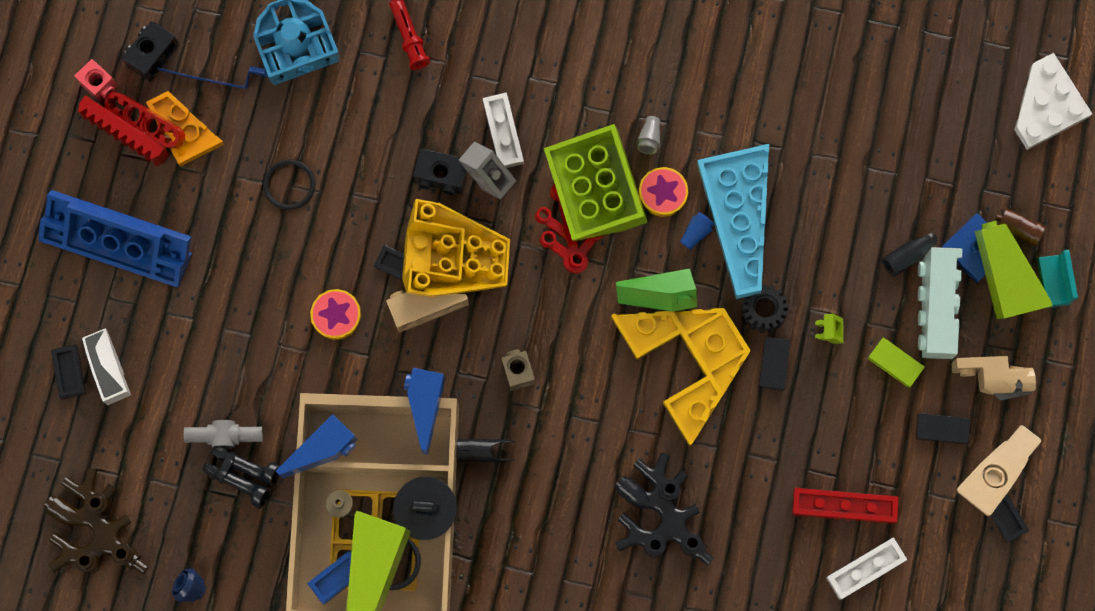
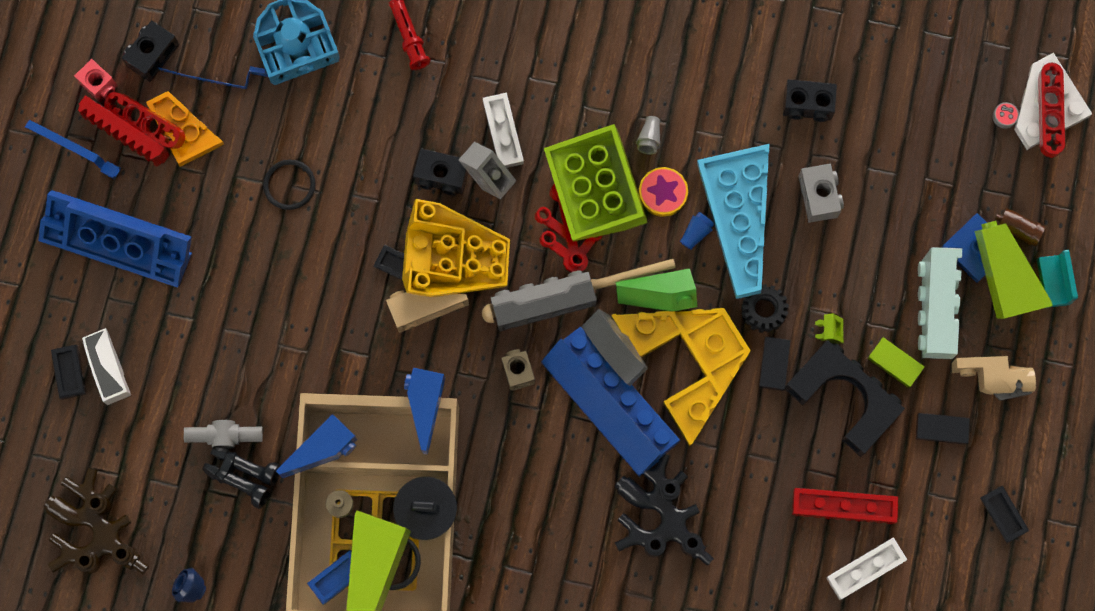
tile [310,289,361,340] -> none
black piece [457,439,515,462] -> none
black piece [882,233,938,277] -> none
tan piece [957,425,1041,516] -> none
none -> blue piece [25,120,121,179]
none -> piece [482,259,676,332]
none -> blue slope [541,326,680,477]
none -> dark grey slope [582,309,648,386]
none -> black brick [783,79,837,122]
none -> black arch [785,340,905,457]
none -> light grey brick [798,164,844,223]
none -> tile [992,102,1019,129]
none -> red beam [1038,62,1065,158]

